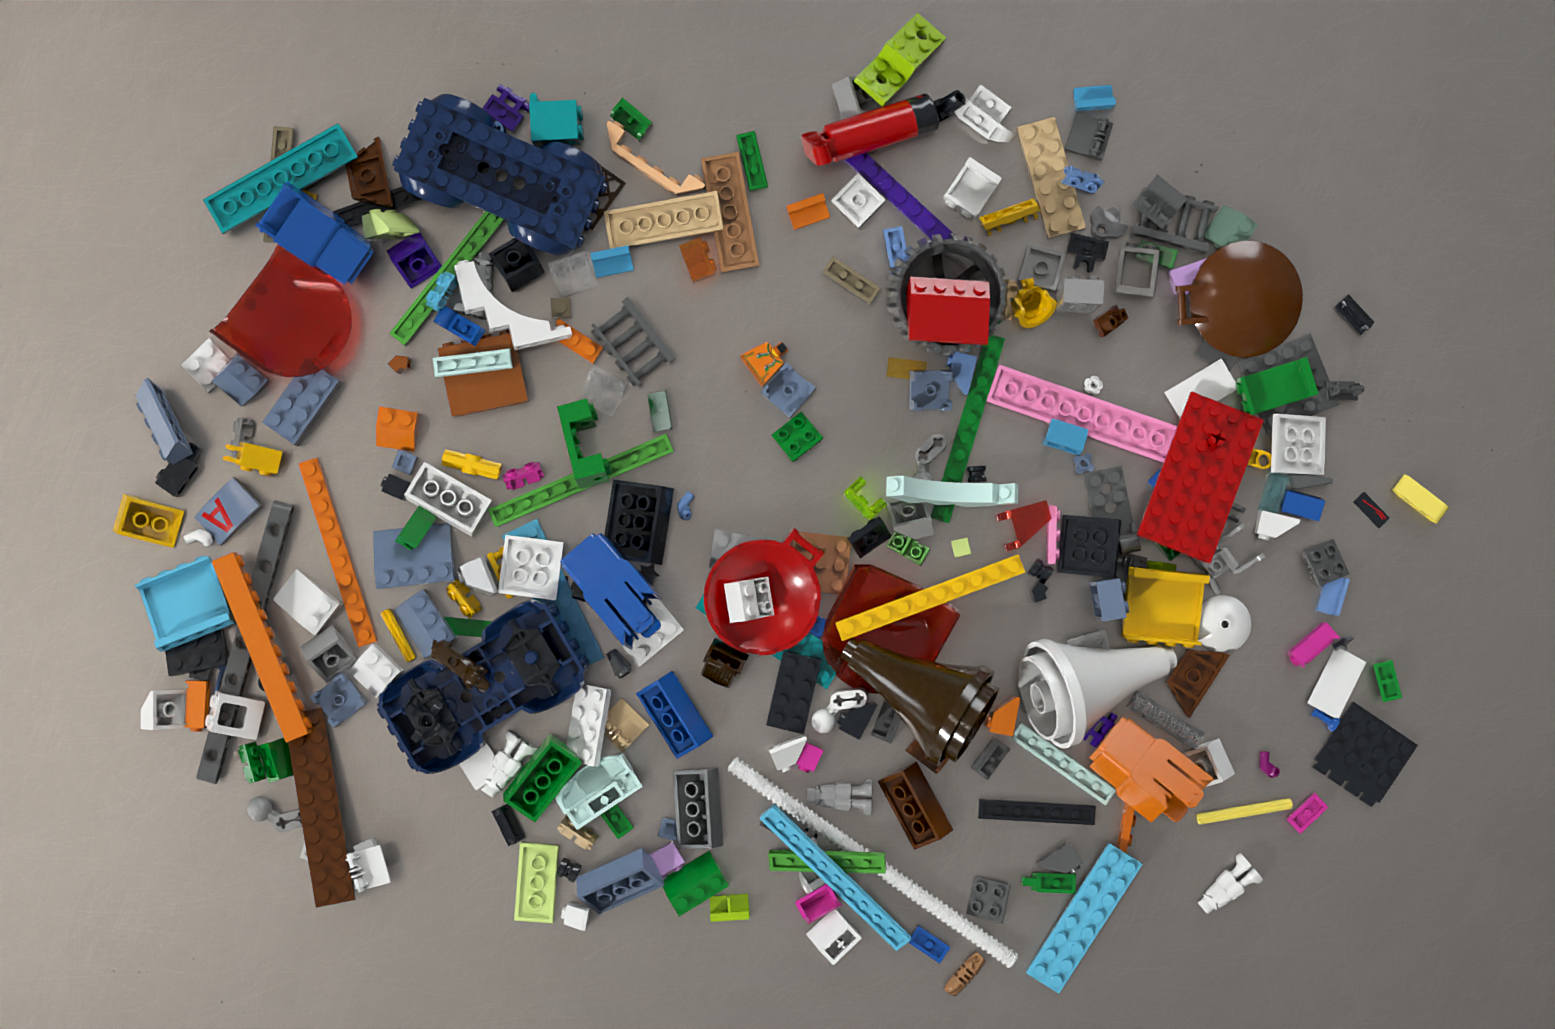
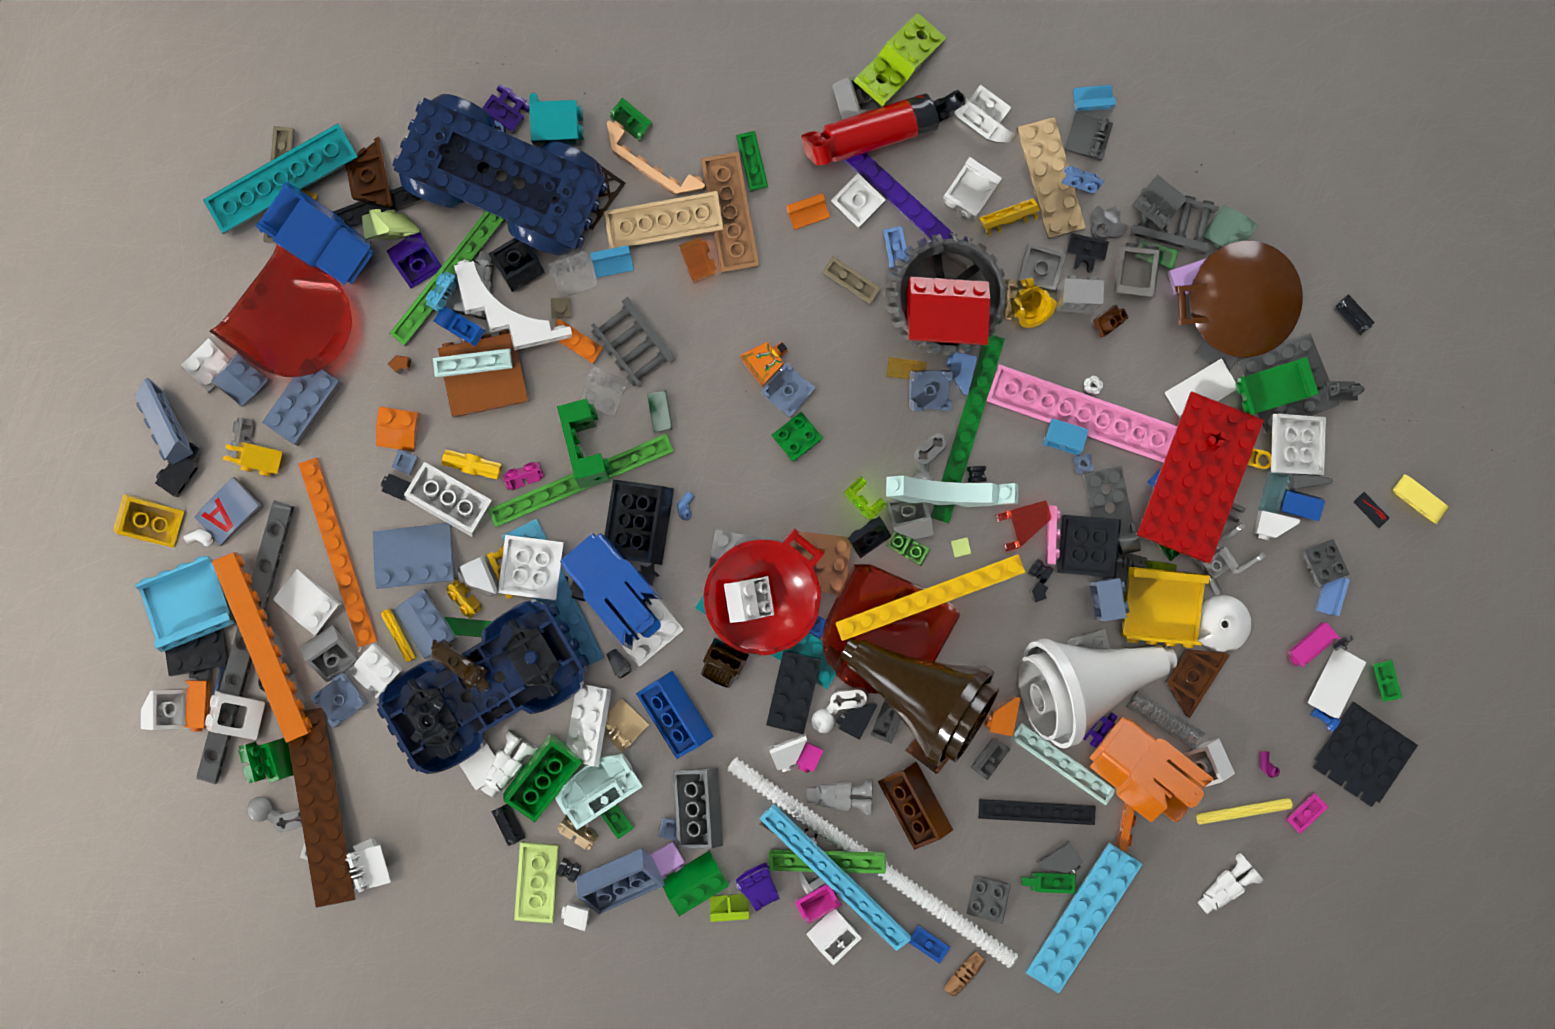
green hinge [395,506,437,551] -> none
none -> dark purple piece [736,862,780,912]

